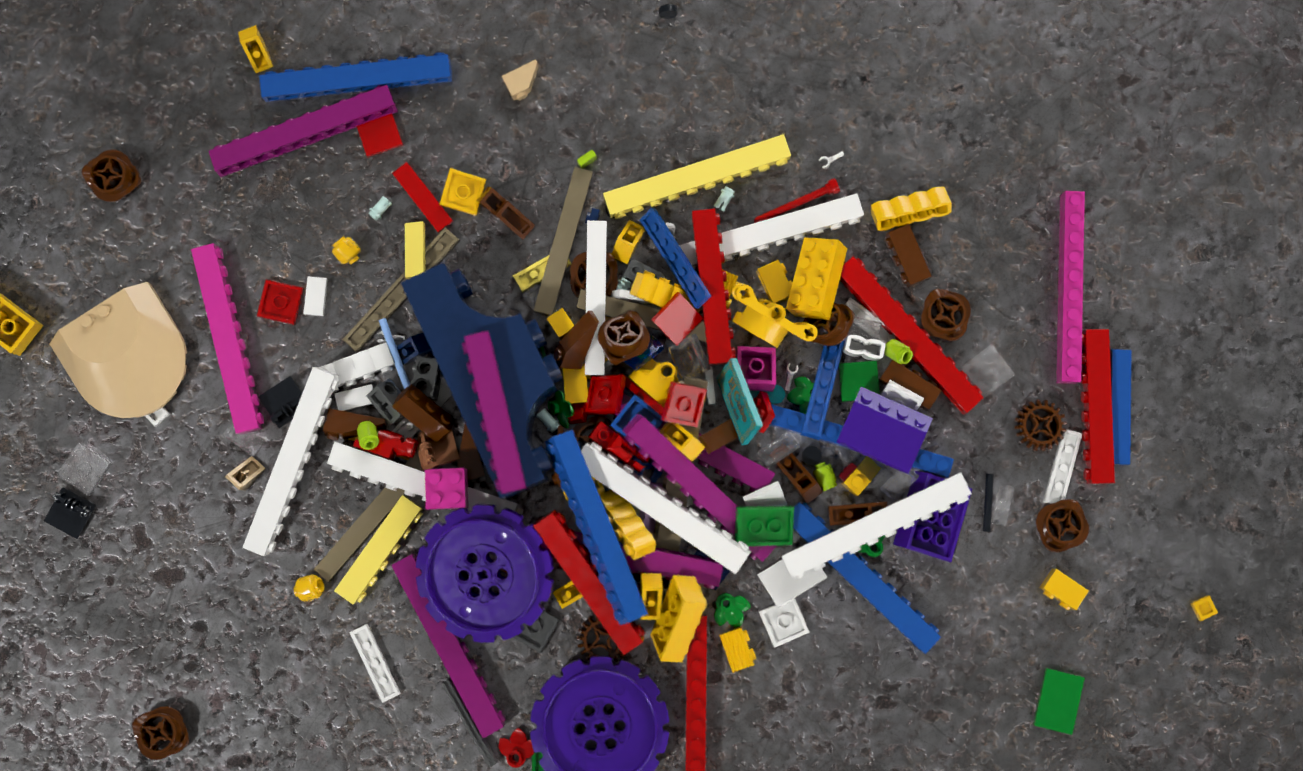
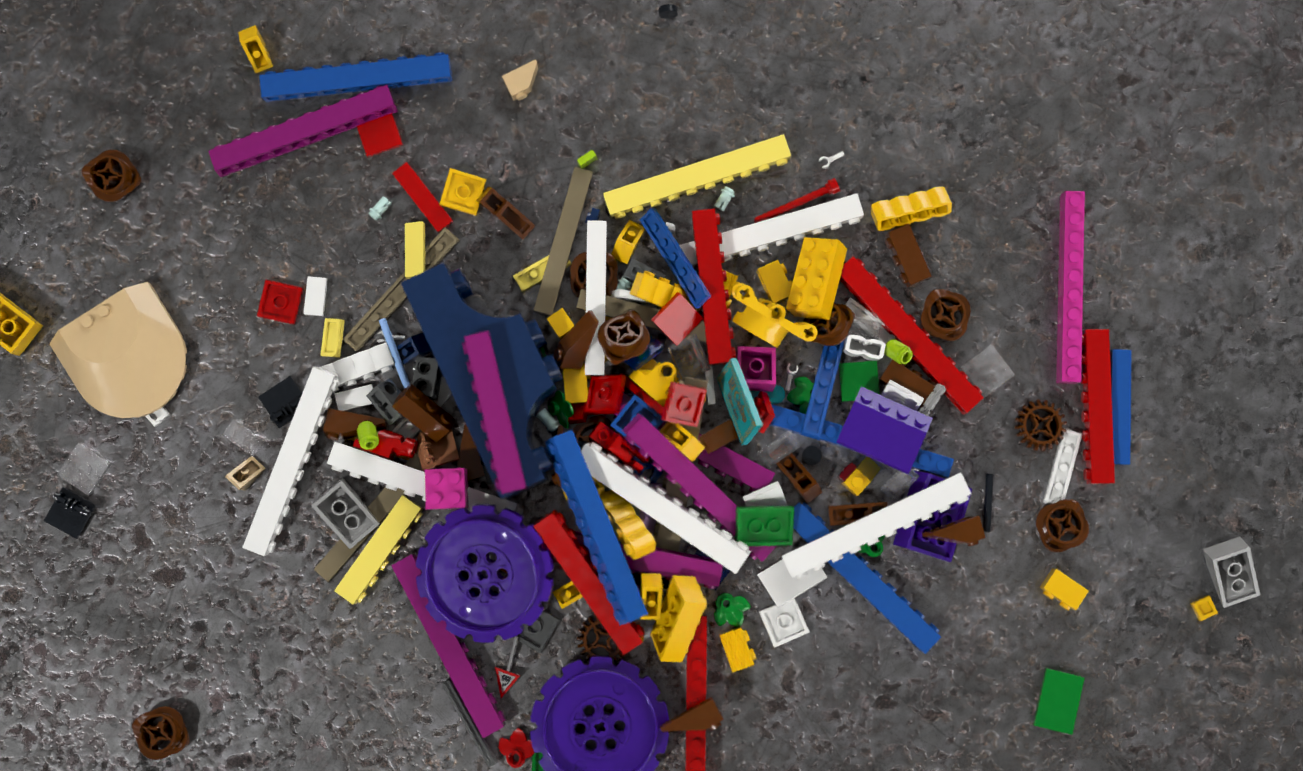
dark pink brick [191,243,264,435] -> none
yellow head [293,574,324,602] -> none
yellow head [332,236,361,265] -> none
white tile [349,624,401,703] -> none
lime brick [813,462,838,492] -> none
clear tile [991,486,1015,526] -> none
none -> light grey slope [311,478,380,549]
none -> light yellow tile [320,318,345,358]
none -> piece [495,636,521,699]
none -> reddish brown slope [660,697,724,732]
none -> light grey axle [918,383,946,416]
none -> reddish brown slope [922,516,986,546]
none -> light grey slope [1203,537,1260,608]

